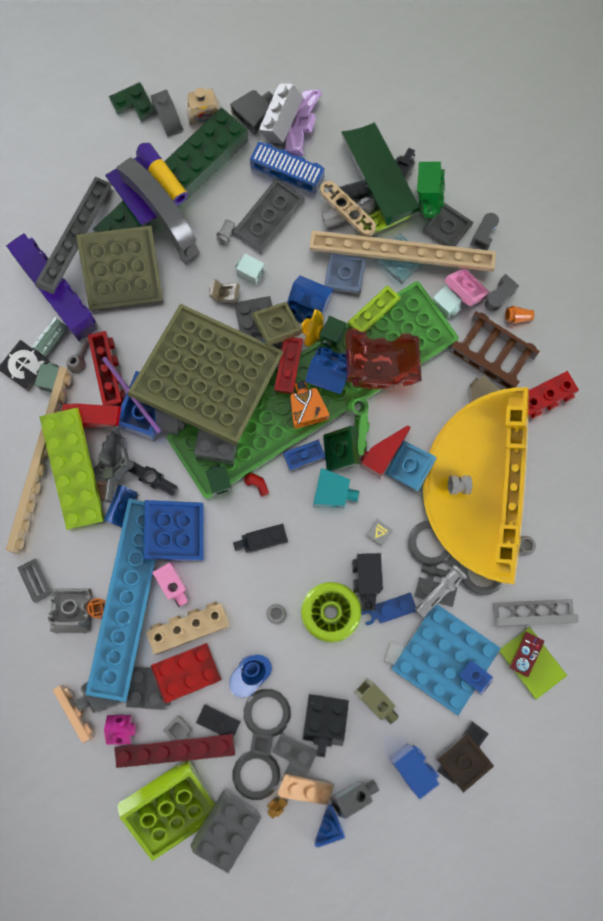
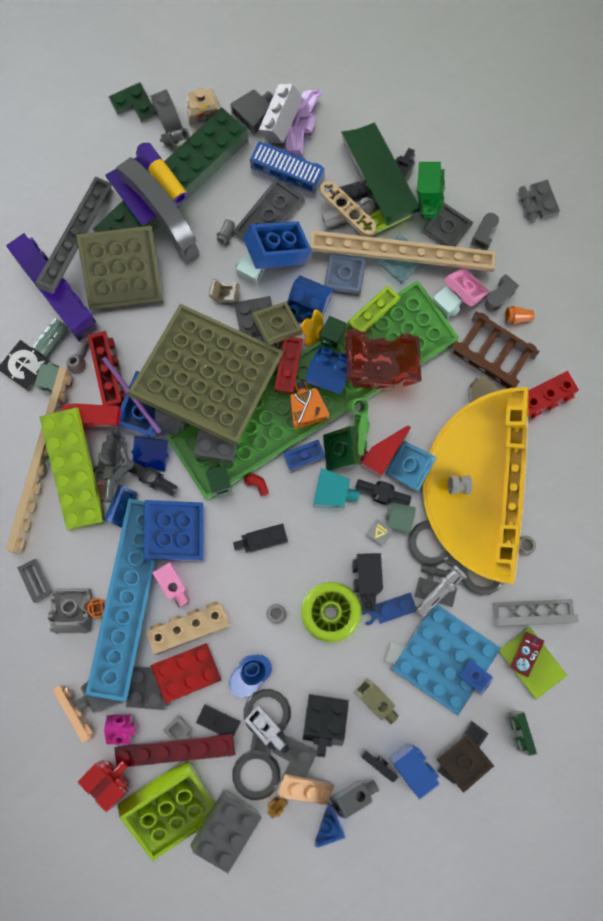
none -> red brick [77,760,132,813]
none -> clear blue piece [131,436,169,471]
none -> dark grey axle [160,128,189,145]
none -> blue brick [243,221,312,269]
none -> hinge [245,705,291,755]
none -> black axle [355,479,411,506]
none -> black plate [360,749,398,783]
none -> sand green brick [385,502,416,533]
none -> dark green plate [507,711,537,756]
none -> dark grey plate [519,180,560,221]

